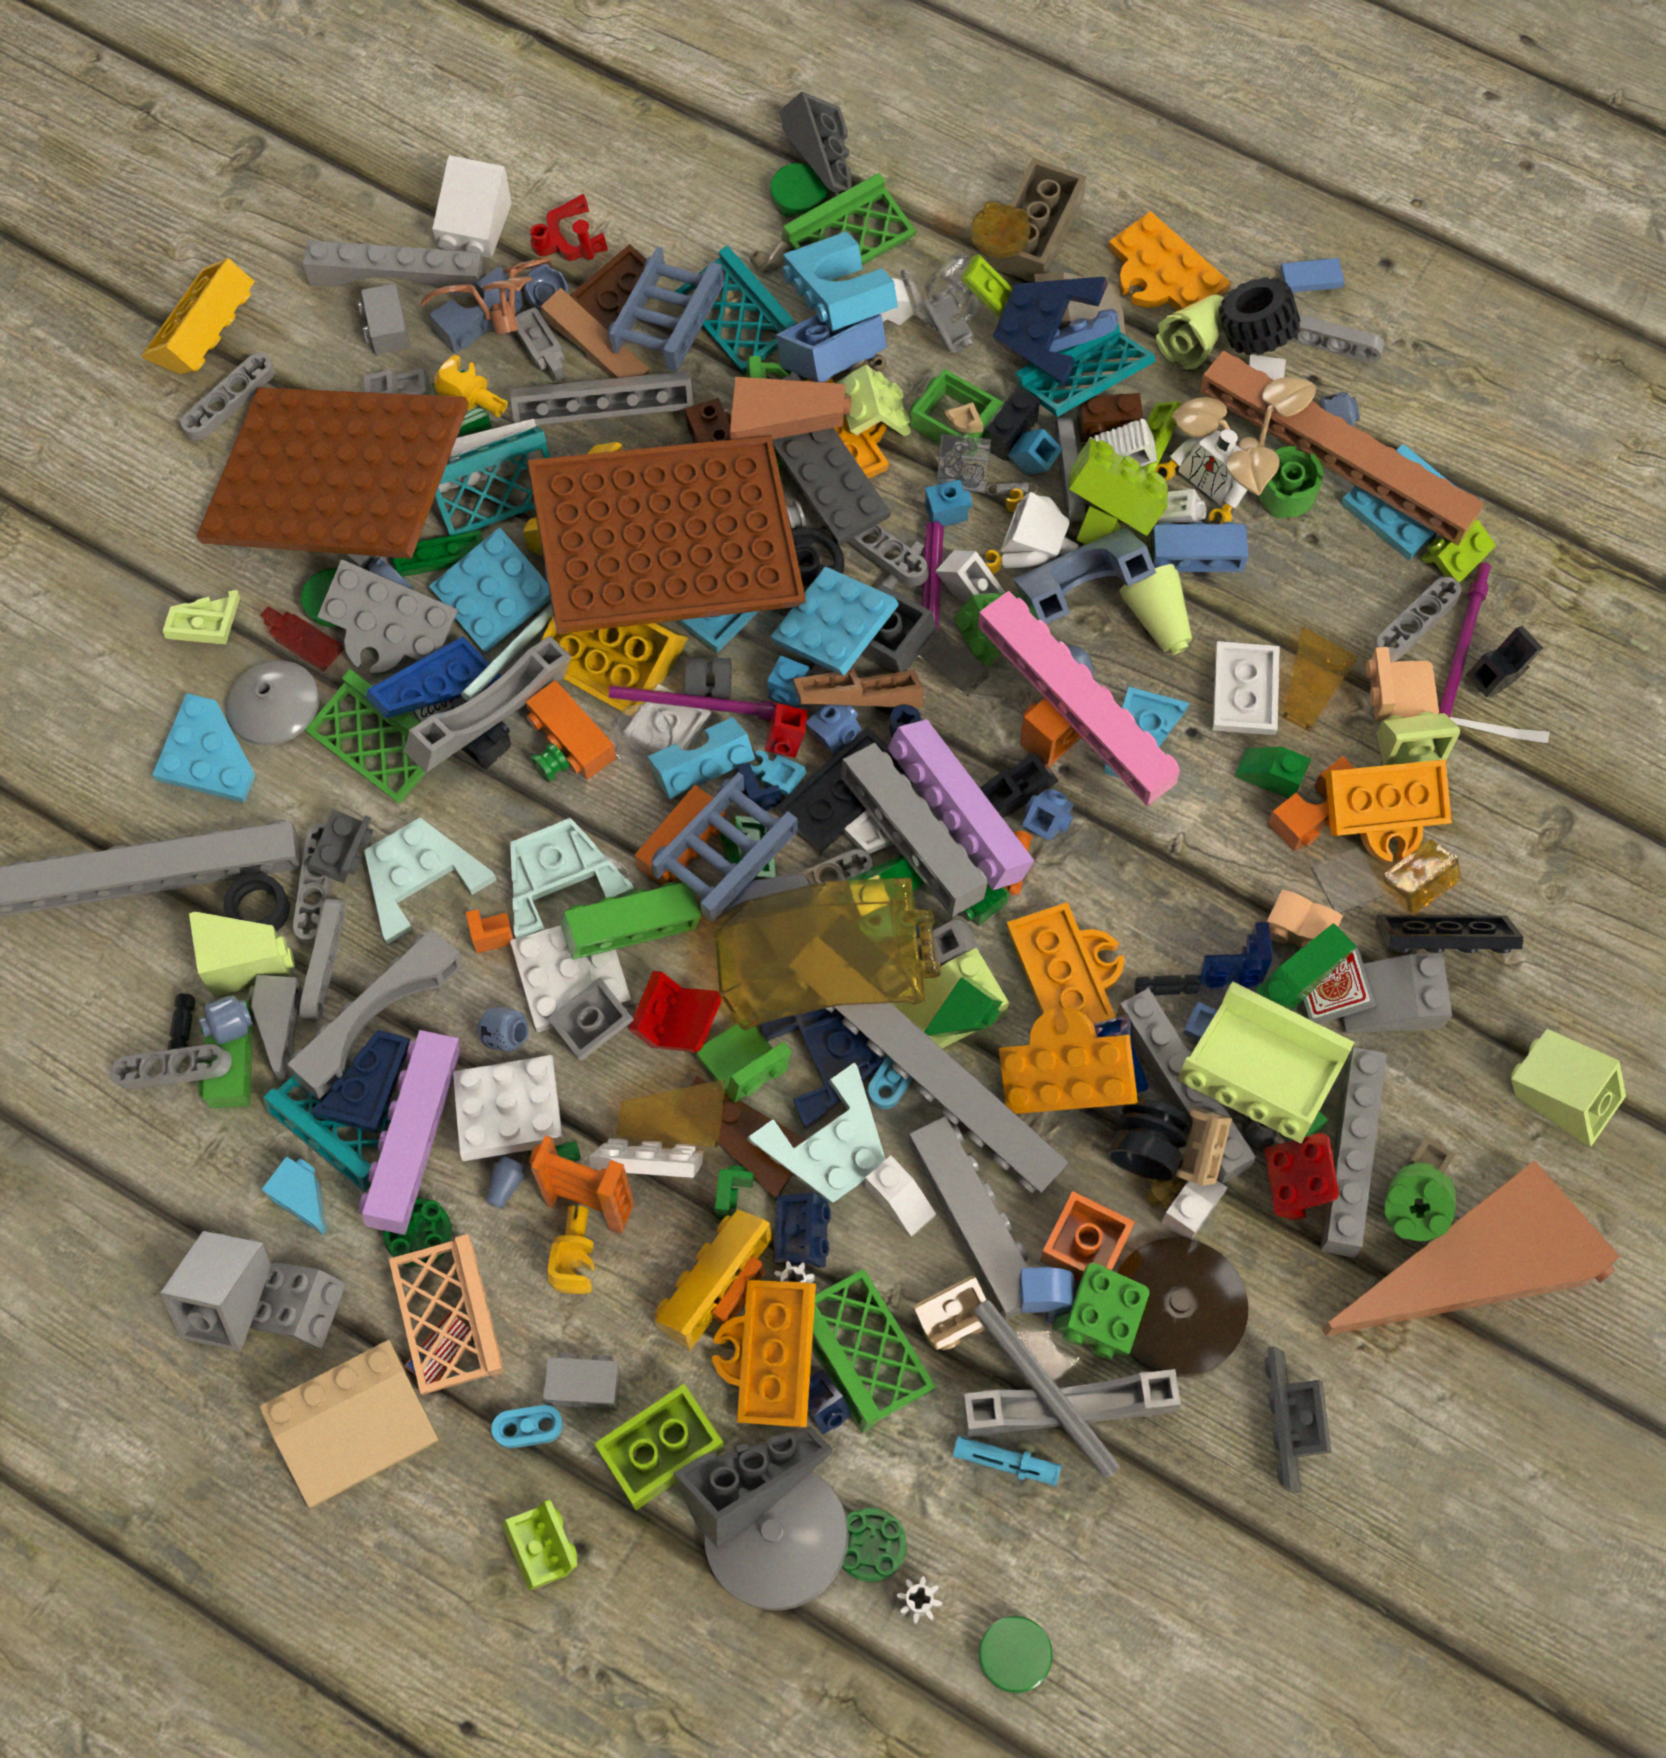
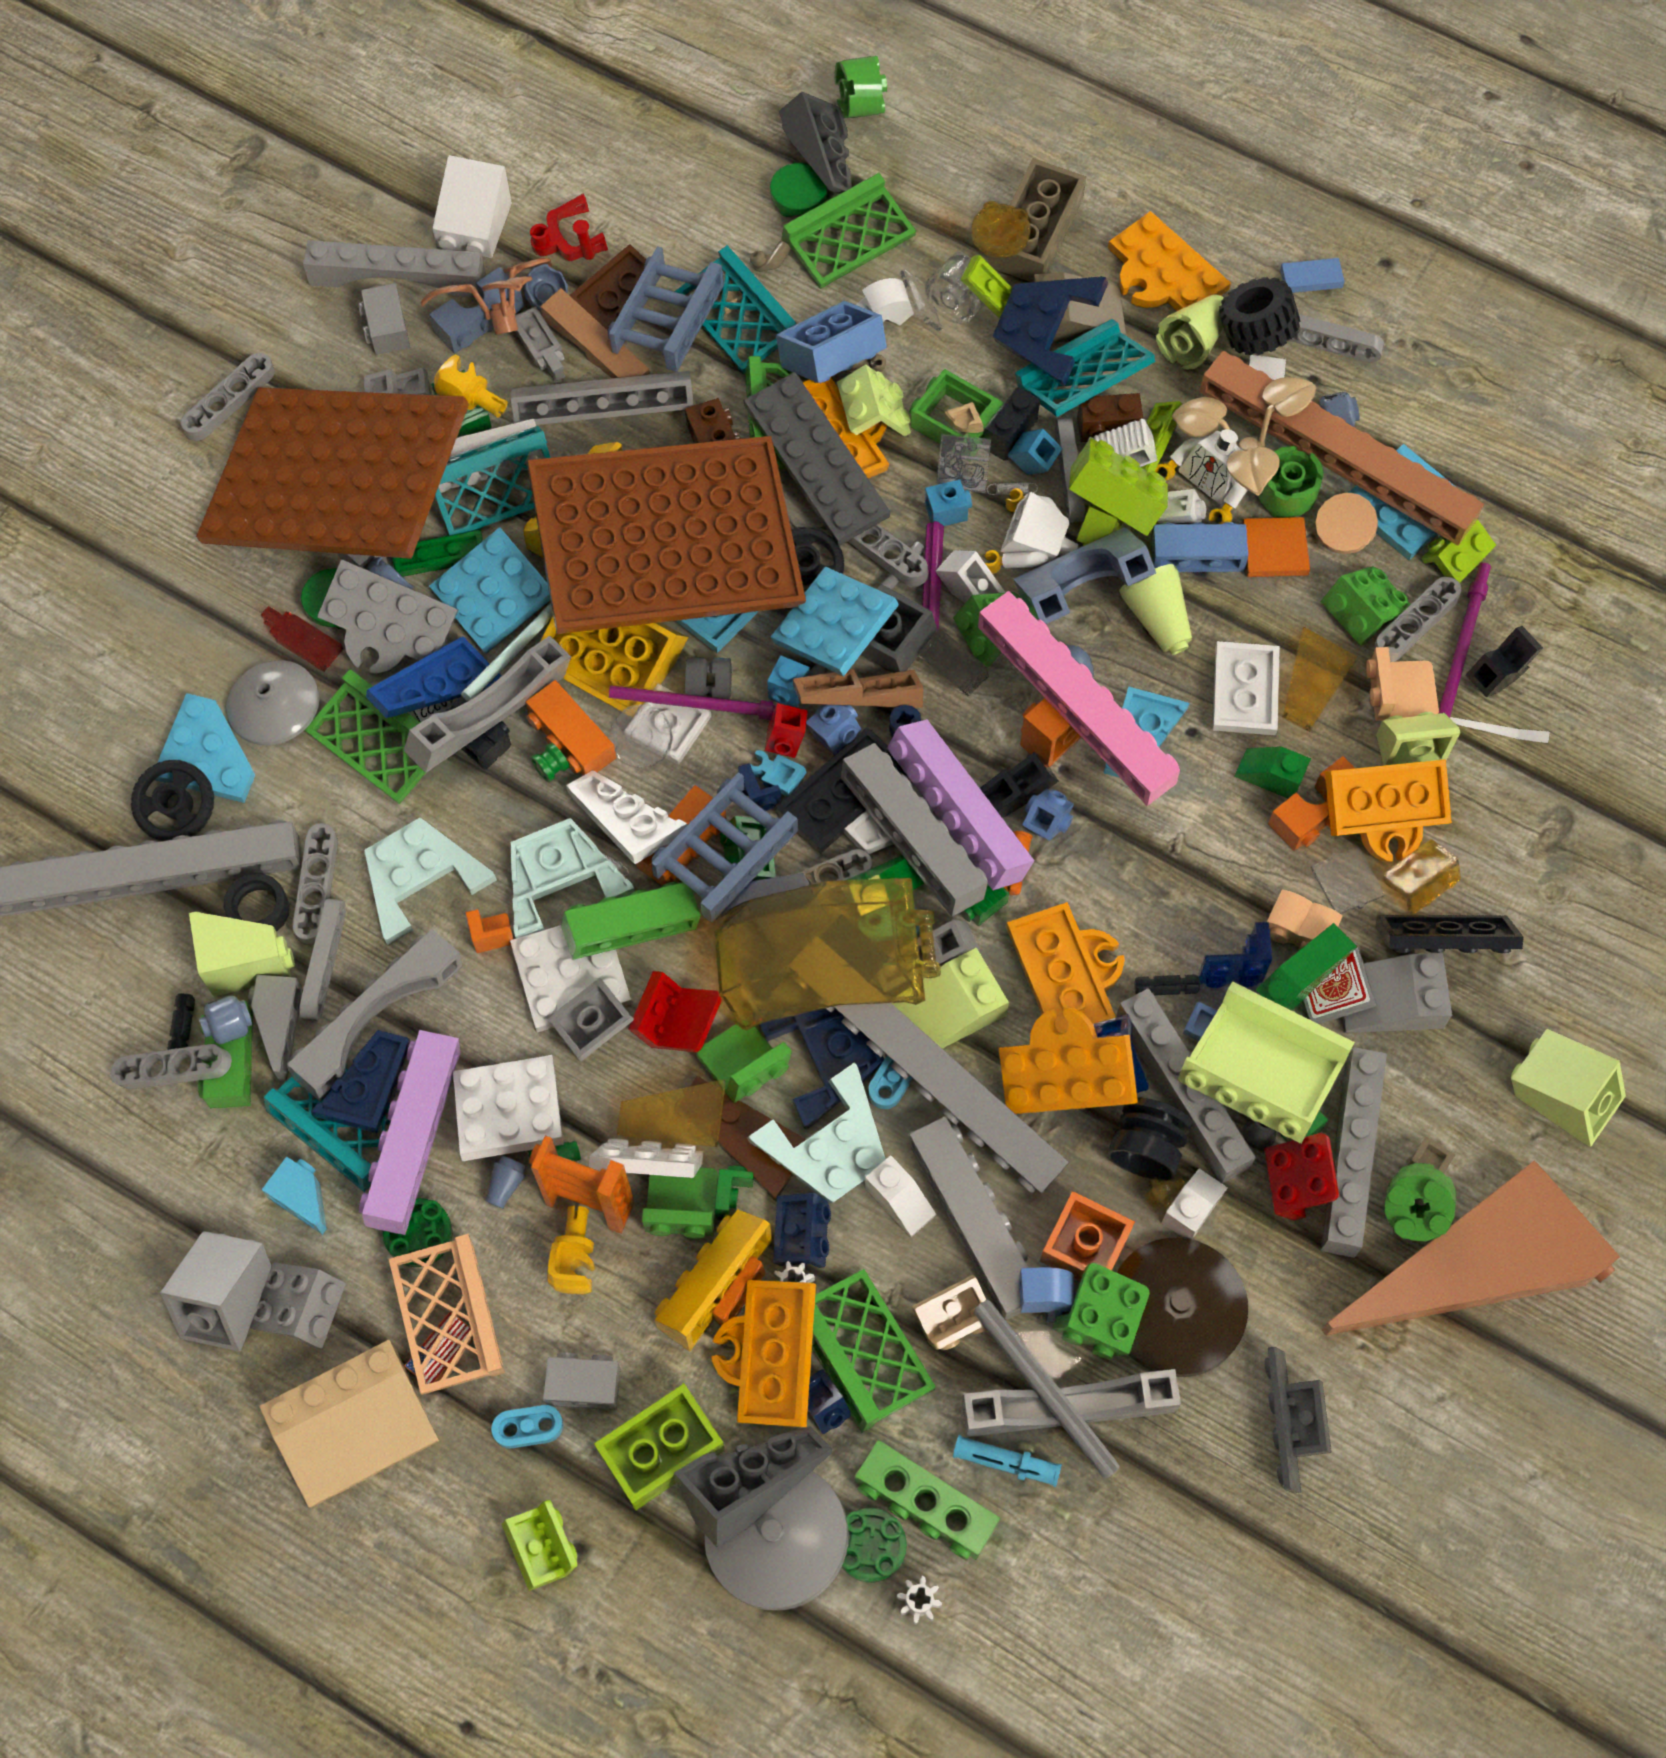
yellow slope [141,258,255,375] -> none
yellowish green wing [163,590,240,645] -> none
dark grey bracket [308,809,374,883] -> none
sand blue head [478,1006,529,1052] -> none
medium azure arch [647,717,755,799] -> none
nougat slope [730,377,851,440] -> none
medium azure arch [782,231,898,331] -> none
light grey bush [786,500,806,529] -> none
light grey hinge [923,290,974,353] -> none
green slope [924,977,1003,1038] -> none
green tile [978,1616,1053,1694] -> none
medium blue hinge [1049,308,1119,352] -> none
tan hinge [1175,1107,1232,1186] -> none
none -> black wheel [131,760,214,841]
none -> white wing [566,770,687,864]
none -> bright green bracket [642,1167,718,1239]
none -> bright green brick [834,56,887,118]
none -> bright green brick [855,1440,1000,1560]
none -> orange tile [1242,517,1310,577]
none -> light nougat tile [1315,492,1378,554]
none -> bright green bracket [1320,566,1411,646]

